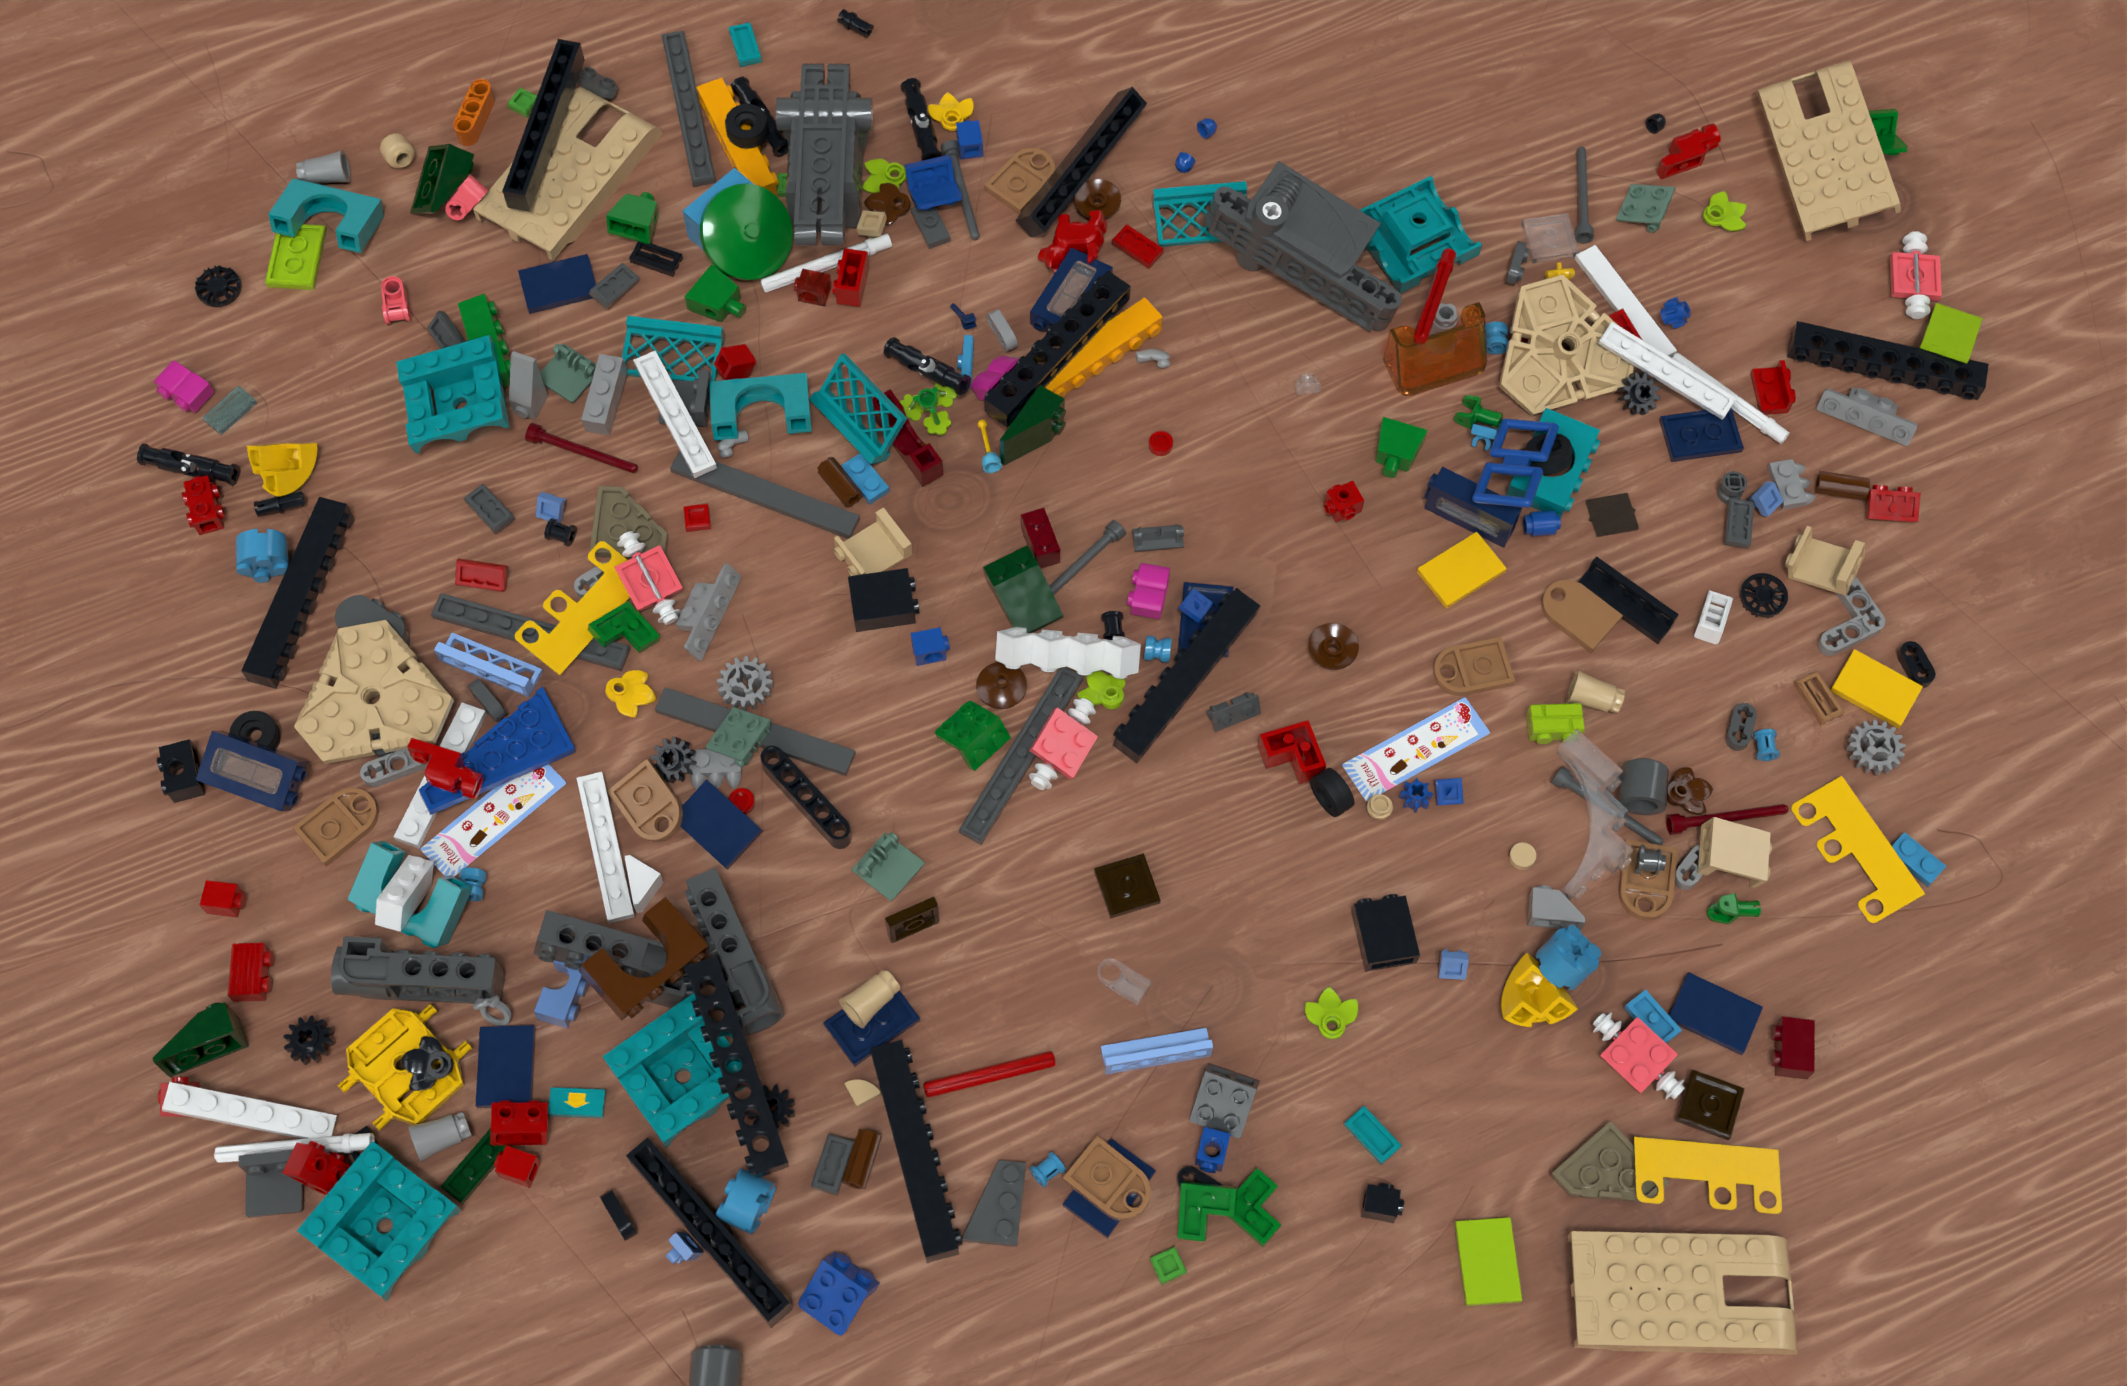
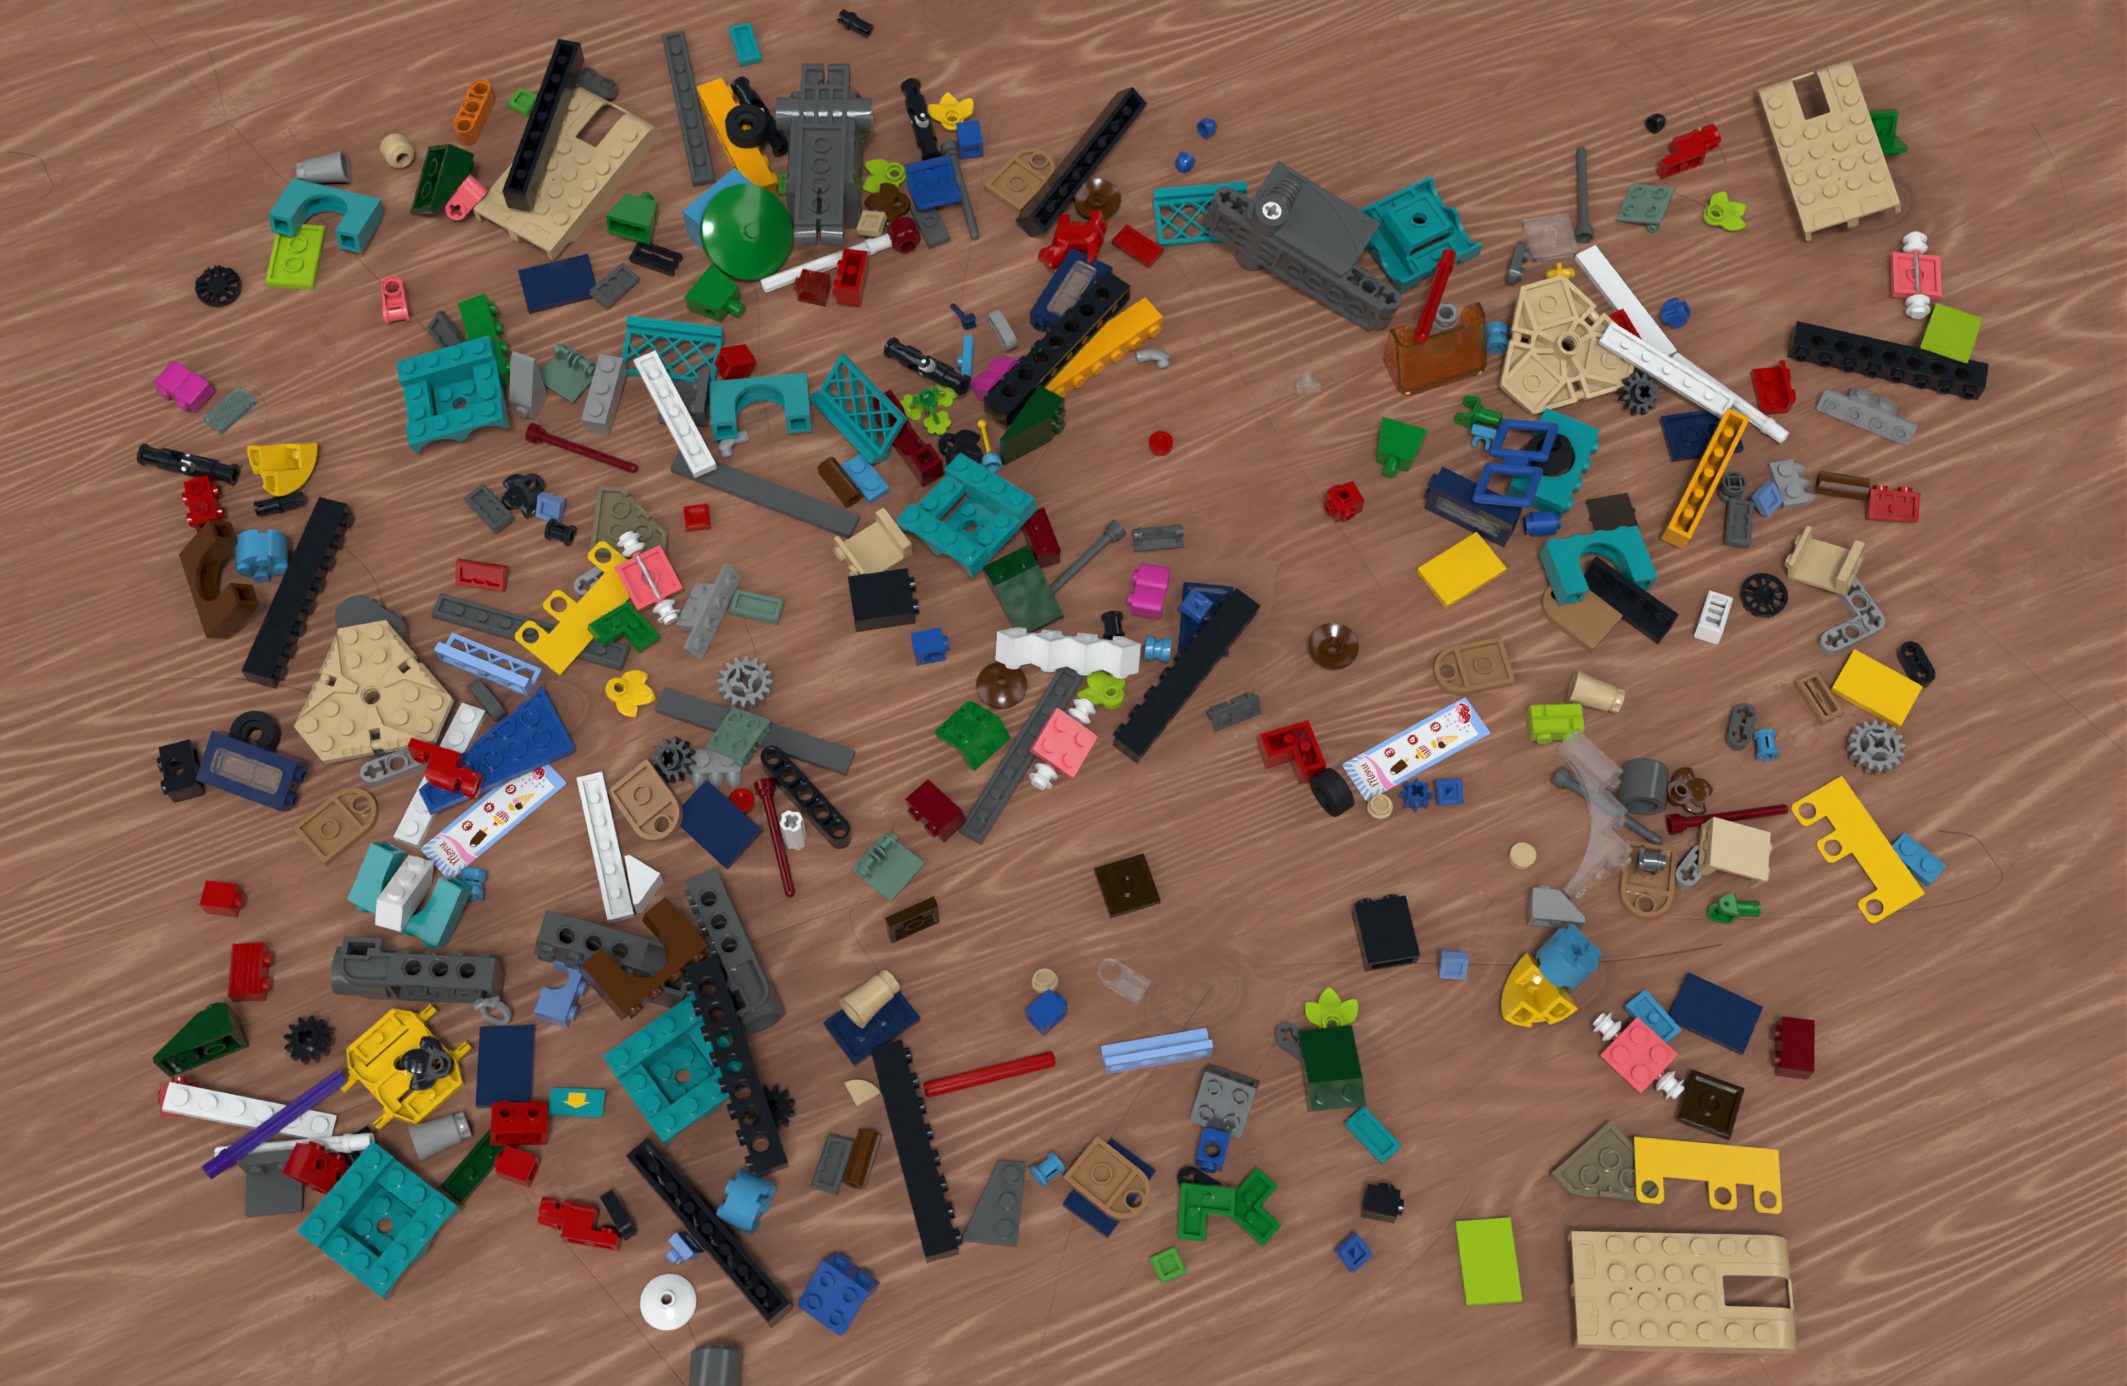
none -> reddish brown arch [179,520,259,639]
none -> dark purple axle [201,1070,347,1180]
none -> black plate [501,473,544,519]
none -> red plate [538,1197,622,1252]
none -> white dish [640,1274,697,1331]
none -> sand green tile [729,589,785,625]
none -> dark red piece [753,778,795,898]
none -> white axle [779,810,807,851]
none -> dark red head [887,217,921,253]
none -> teal piece [895,453,1037,578]
none -> dark red brick [905,779,967,842]
none -> black plate [938,430,983,465]
none -> blue brick [1025,989,1067,1037]
none -> tan plate [1031,968,1058,994]
none -> dark grey beam [1274,1022,1302,1063]
none -> dark green slope [1298,1025,1366,1112]
none -> blue tile [1333,1232,1373,1273]
none -> teal arch [1539,526,1658,606]
none -> light orange brick [1661,408,1750,550]

